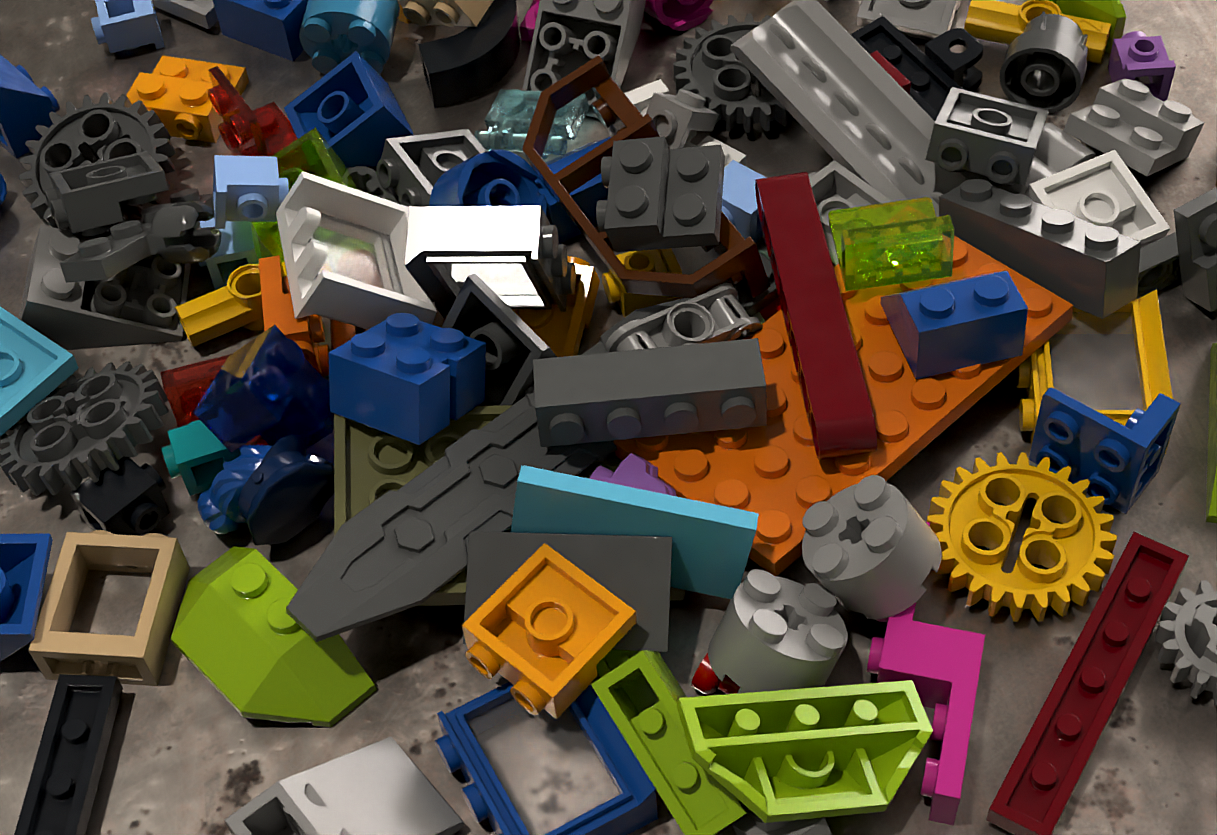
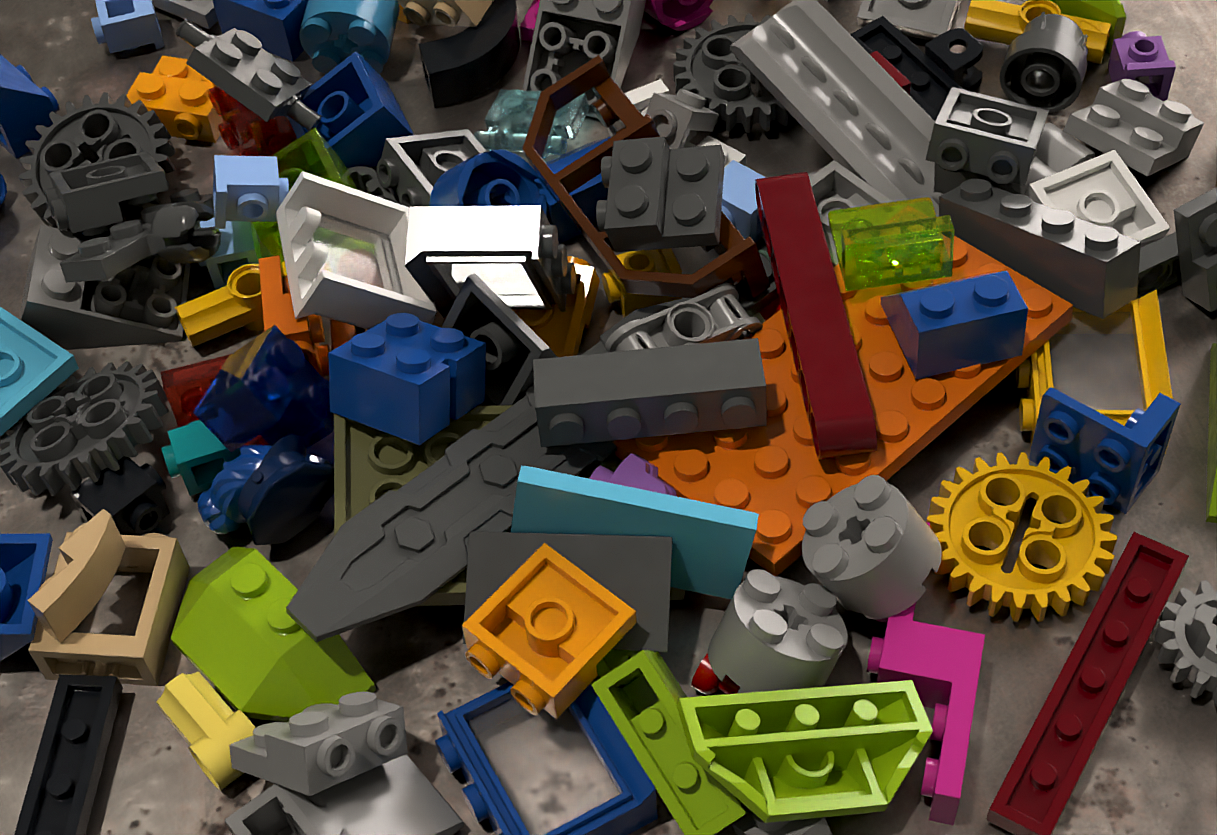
none -> tan slope [27,509,126,643]
none -> light yellow piece [156,671,256,791]
none -> dark grey plate [176,18,322,133]
none -> light grey plate [229,692,408,796]

